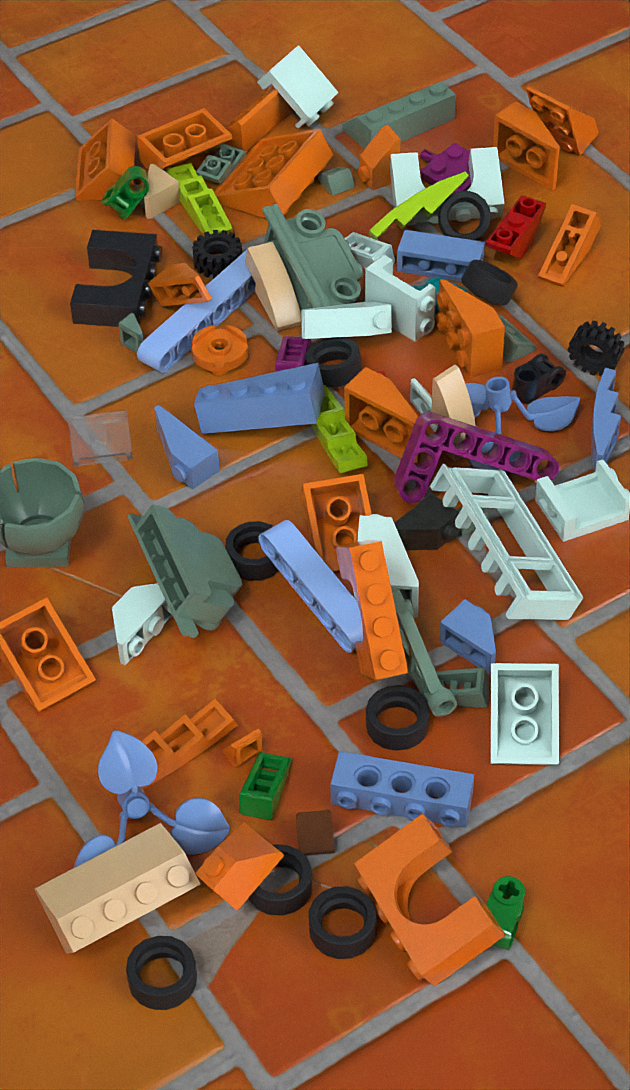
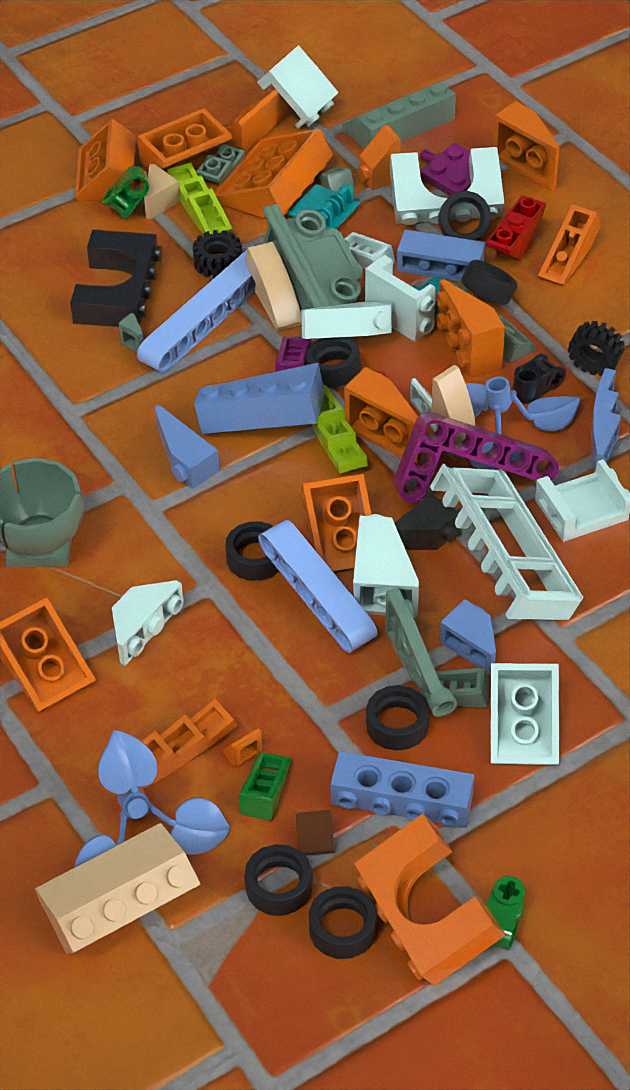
clear plate [68,410,133,466] -> none
black tyre [126,936,197,1010] -> none
sand green brick [127,504,242,638] -> none
orange slope [148,263,212,306] -> none
orange plate [191,325,249,376] -> none
orange slope [195,822,284,911] -> none
orange arch [335,540,408,680] -> none
lime slope [368,172,469,240] -> none
orange slope [526,86,599,156] -> none
none -> teal hinge [287,184,361,229]

